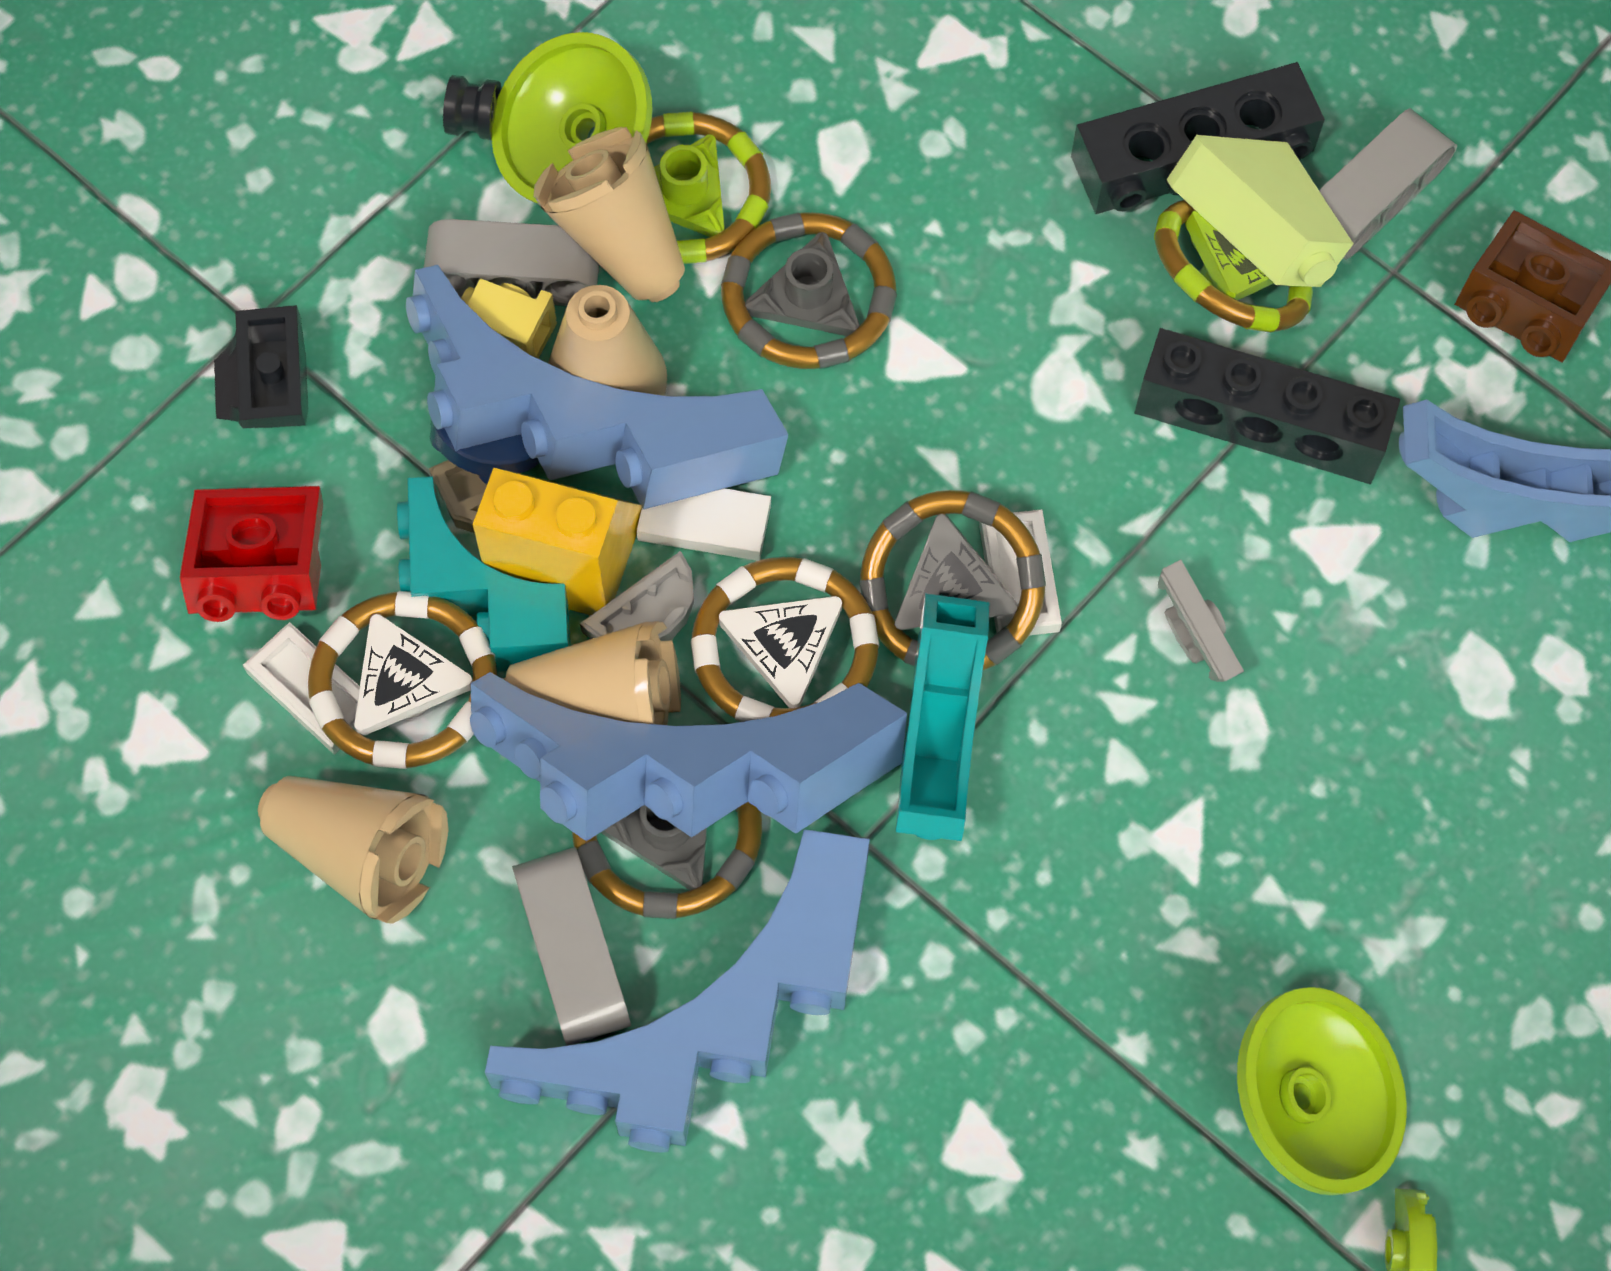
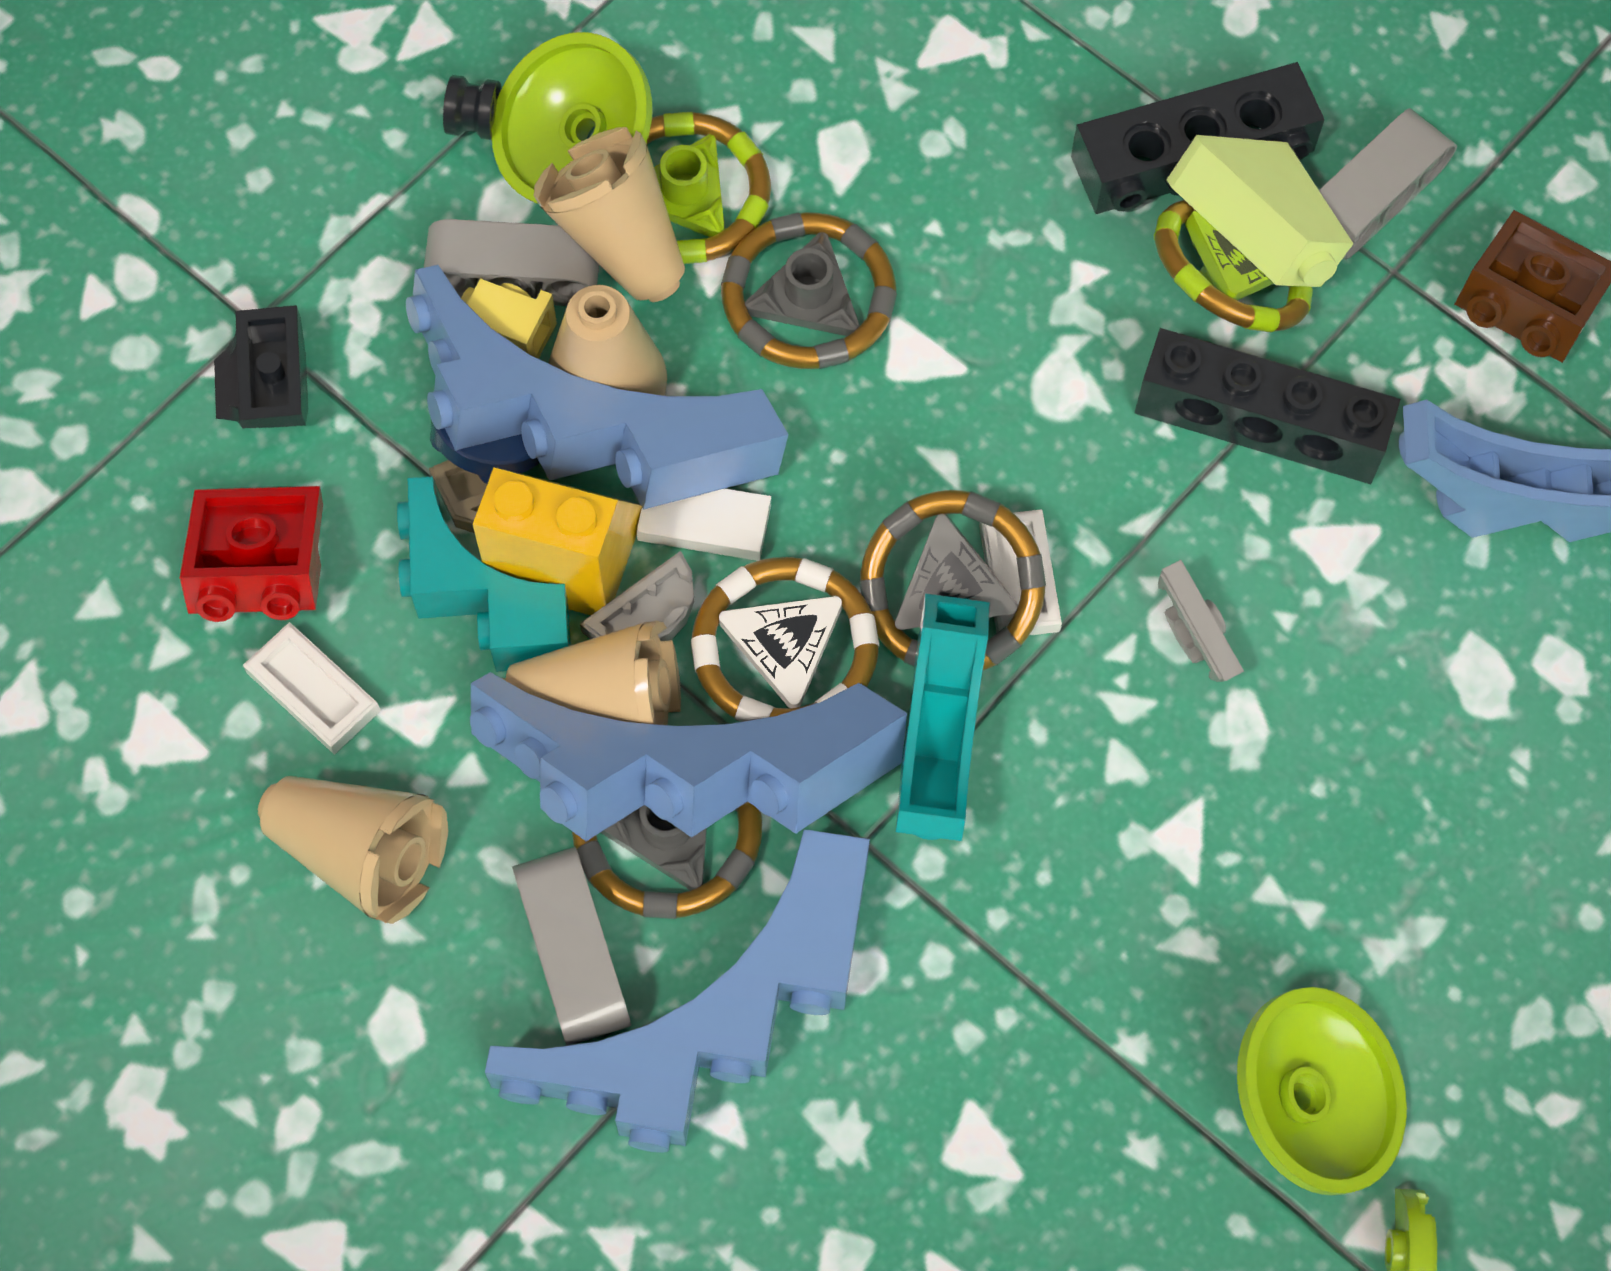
piece [308,591,497,769] -> none

